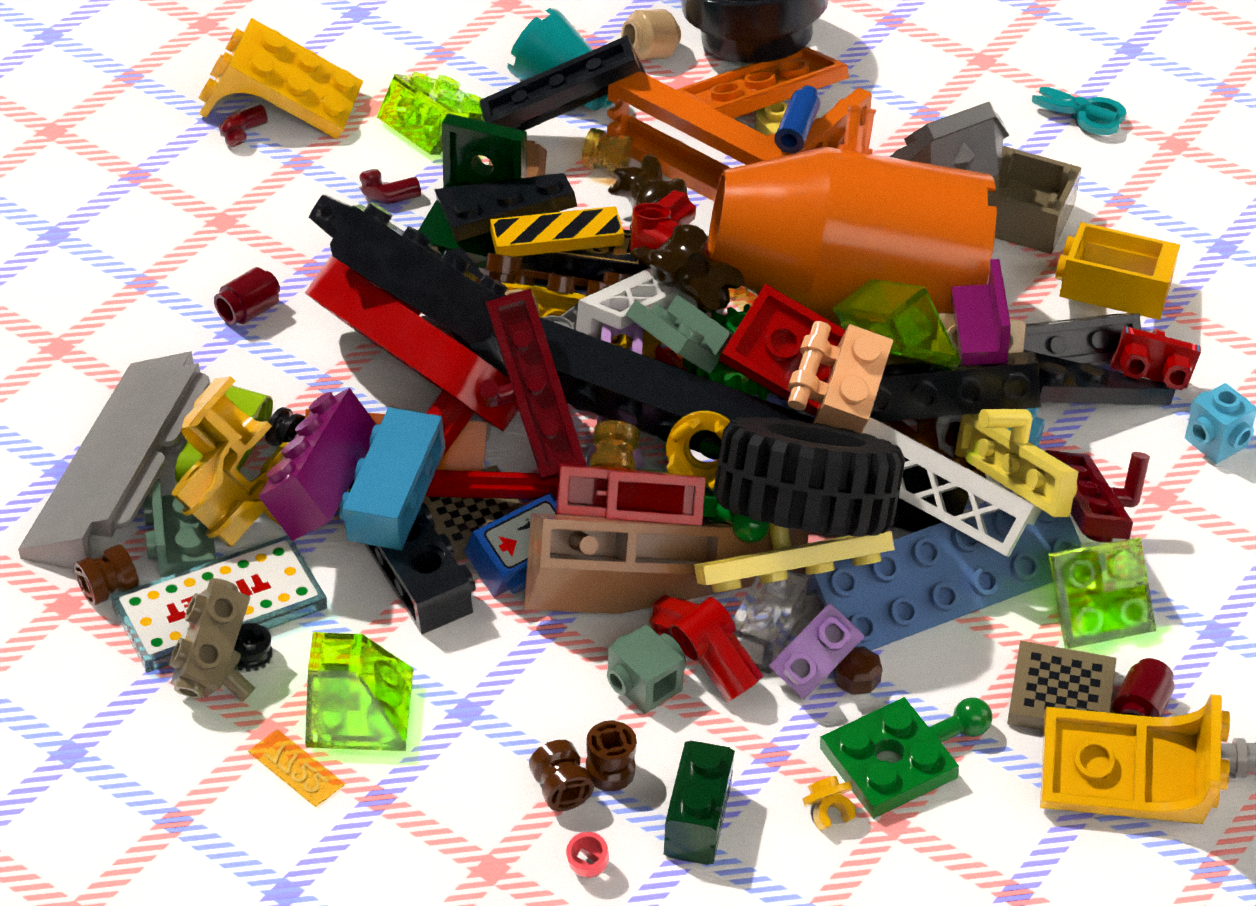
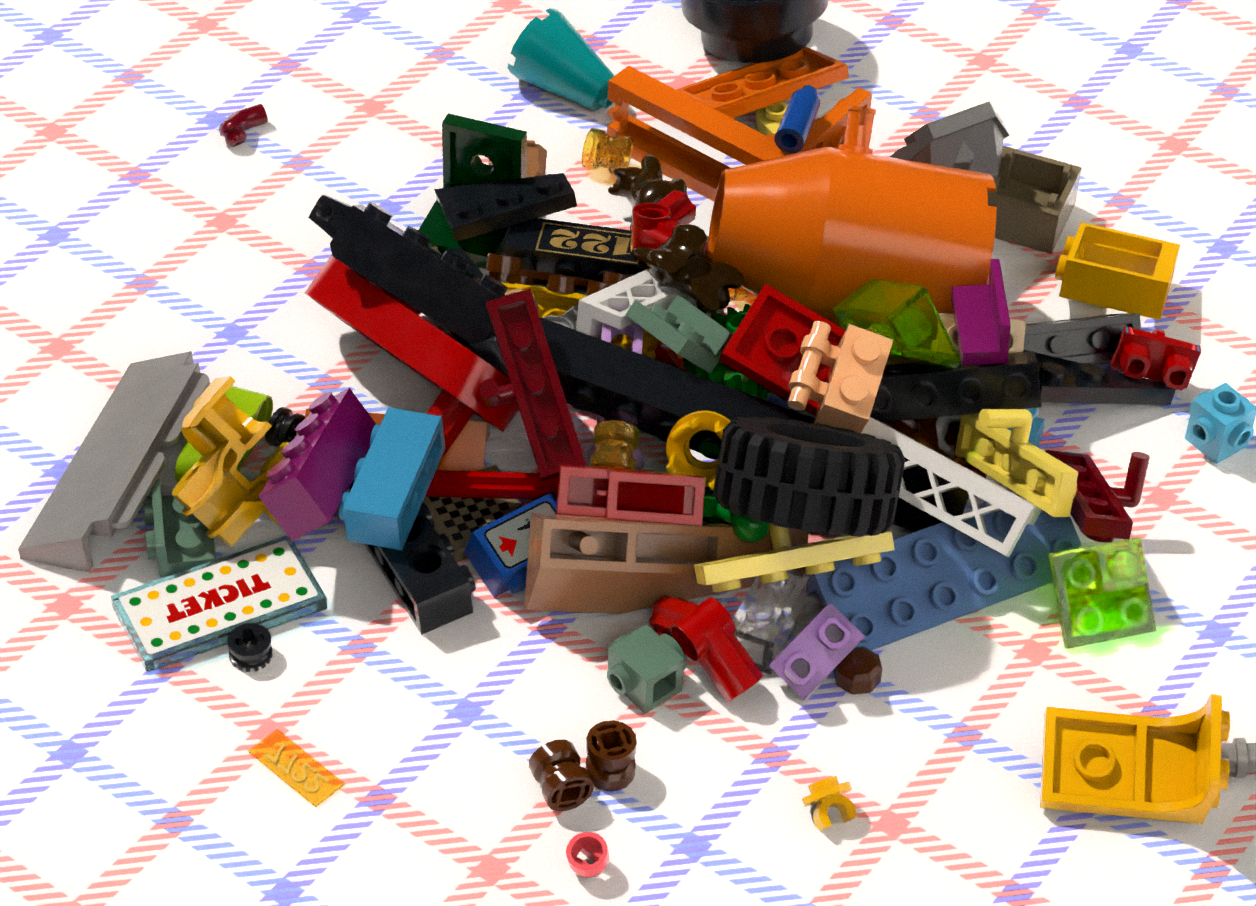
reddish brown wheel [74,544,139,606] -> none
dark tan brick [169,578,256,702] -> none
yellow bracket [198,18,363,139] -> none
dark red brick [214,267,280,325] -> none
clear neon green slope [305,632,414,751] -> none
dark red arm [359,169,421,204] -> none
clear neon green bracket [377,72,484,155] -> none
black fence [479,35,646,131] -> none
yellow tile [490,206,624,257] -> none
tan head [621,9,681,60] -> none
dark green brick [663,740,735,865] -> none
green plate [820,697,993,819] -> none
dark tan tile [1007,640,1117,730] -> none
teal piece [1032,87,1127,135] -> none
dark red brick [1112,658,1175,717] -> none

